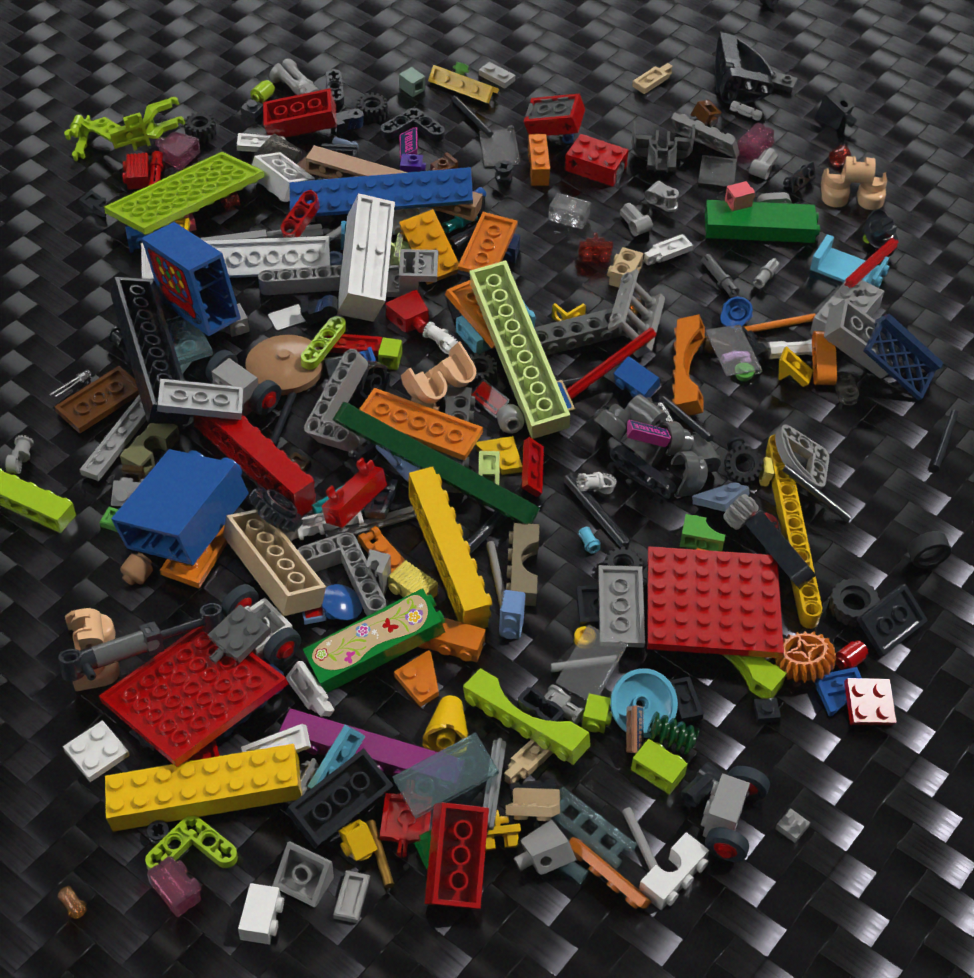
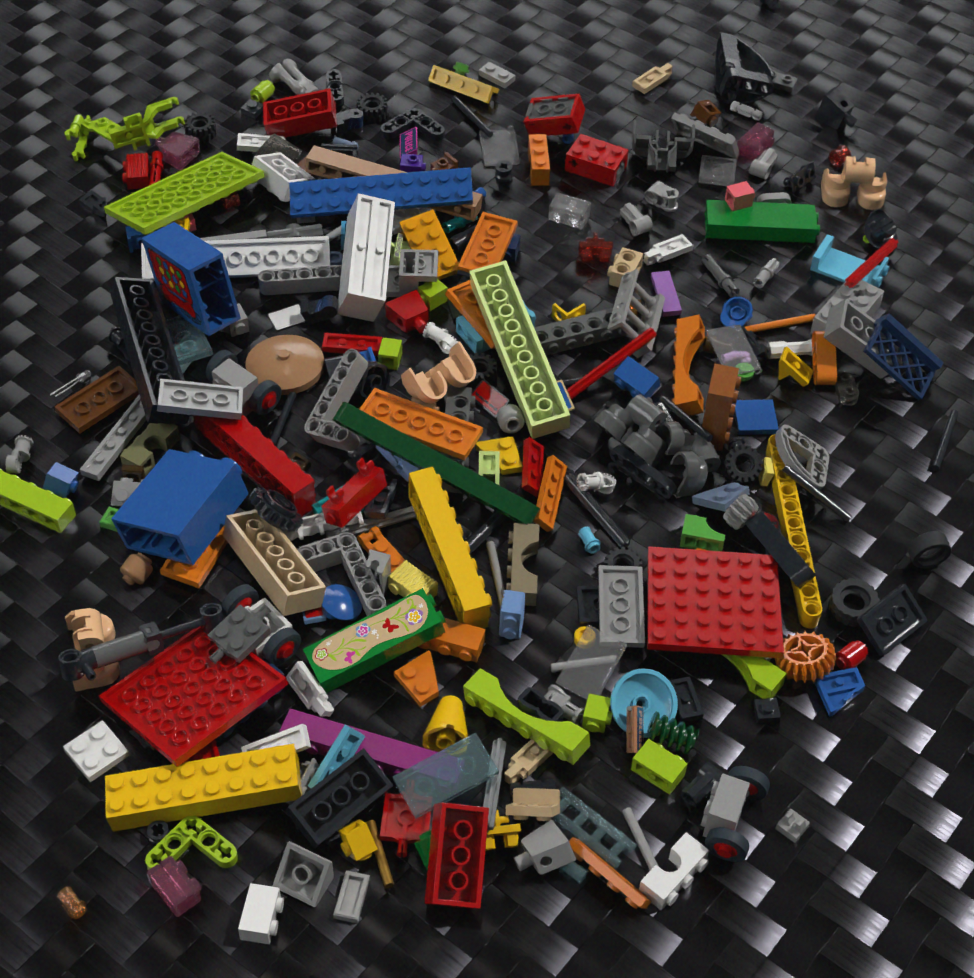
red beam [281,190,320,238] -> none
lime beam [301,316,346,370] -> none
sand green brick [399,67,425,97] -> none
dark pink slope [627,420,671,447] -> none
plate [844,678,896,725] -> none
none -> blue brick [43,462,79,498]
none -> lime brick [418,279,448,311]
none -> orange plate [533,455,567,532]
none -> medium lavender tile [651,271,682,317]
none -> dark orange brick [702,364,741,451]
none -> blue tile [734,399,779,435]

